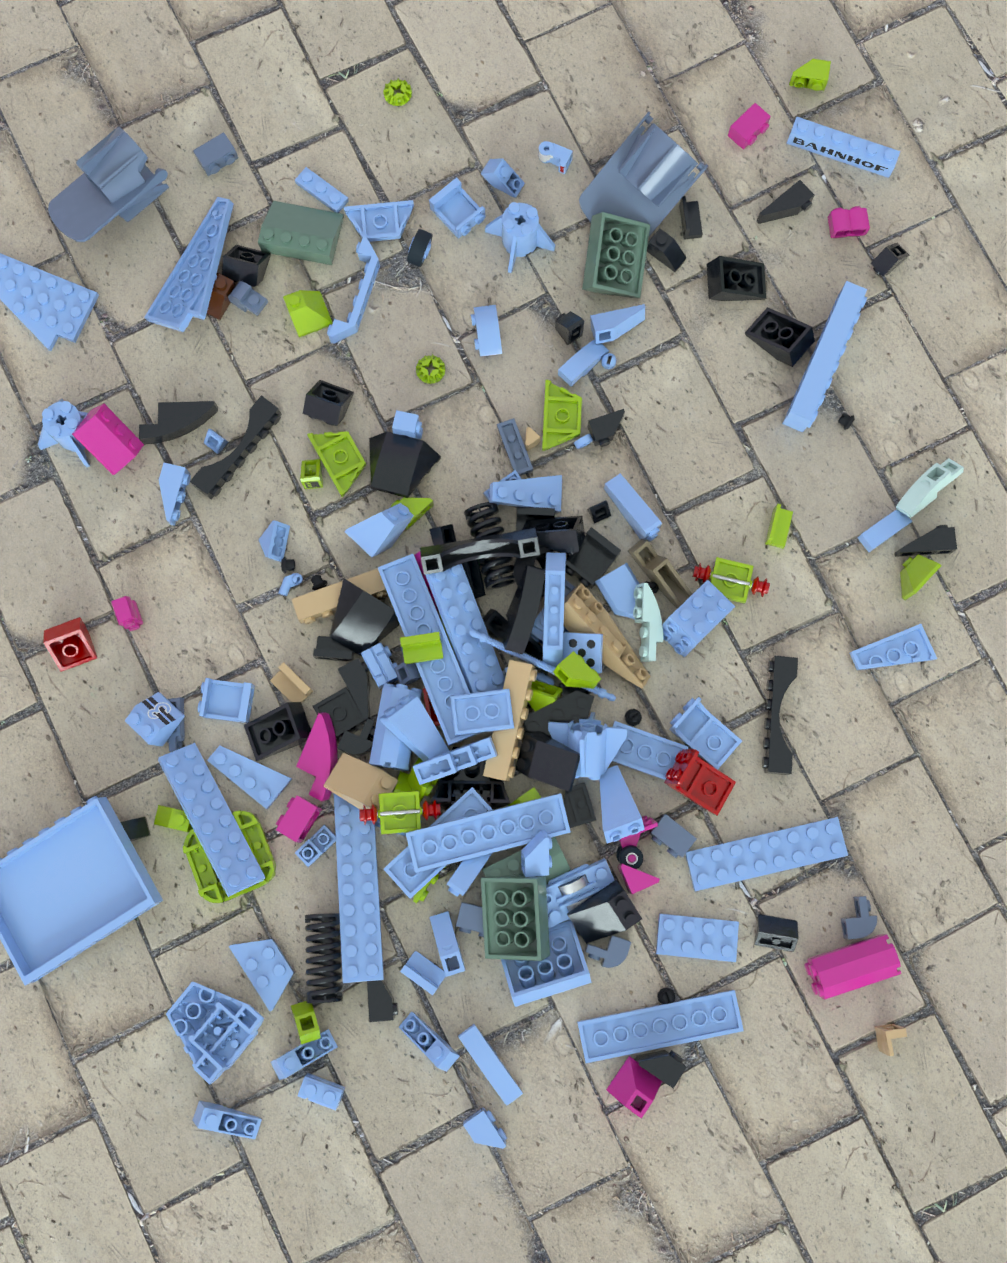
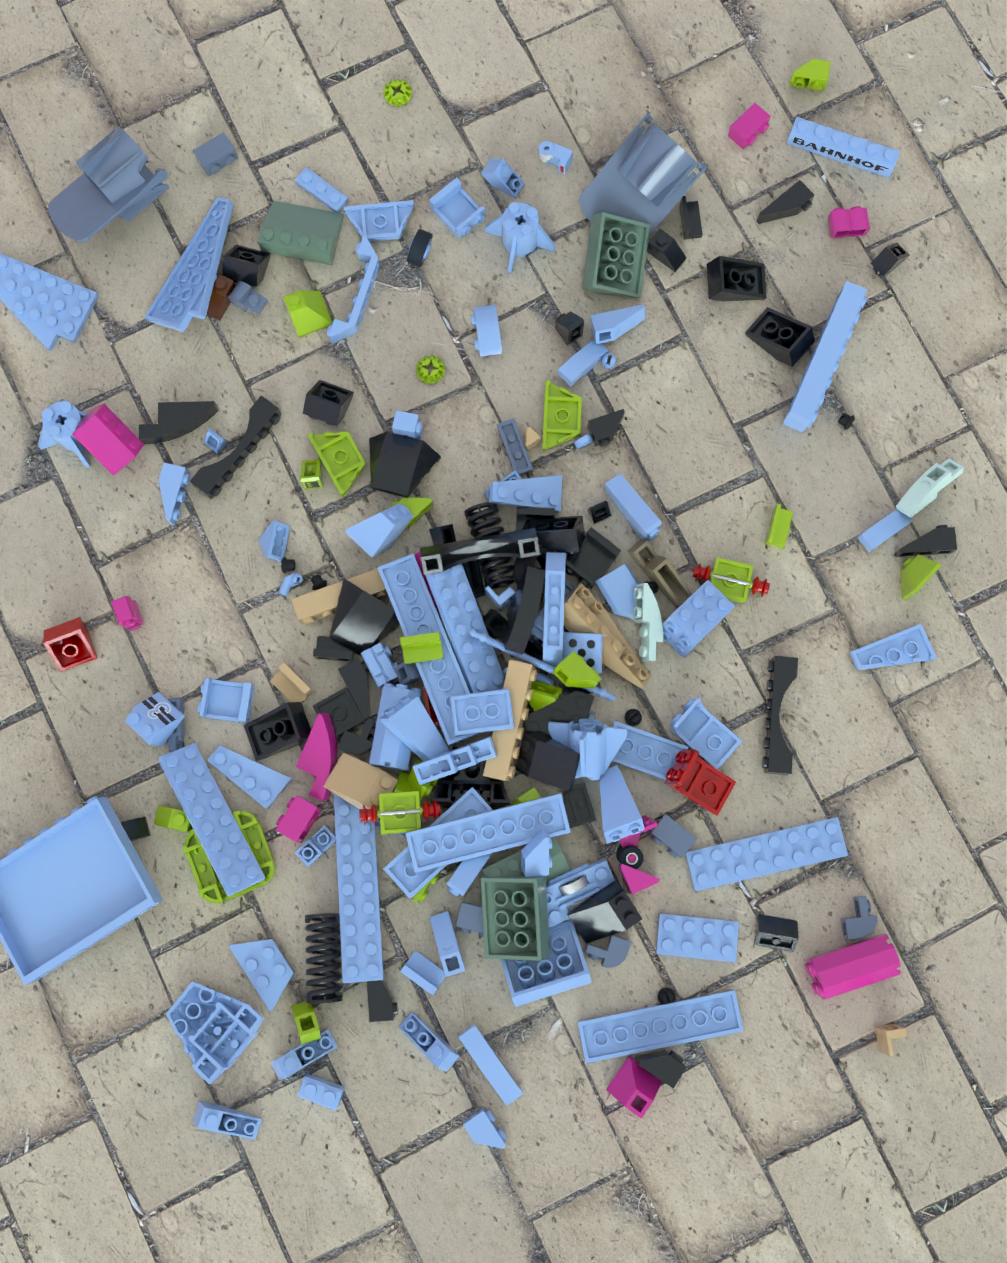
none -> light blue panel [485,586,515,612]

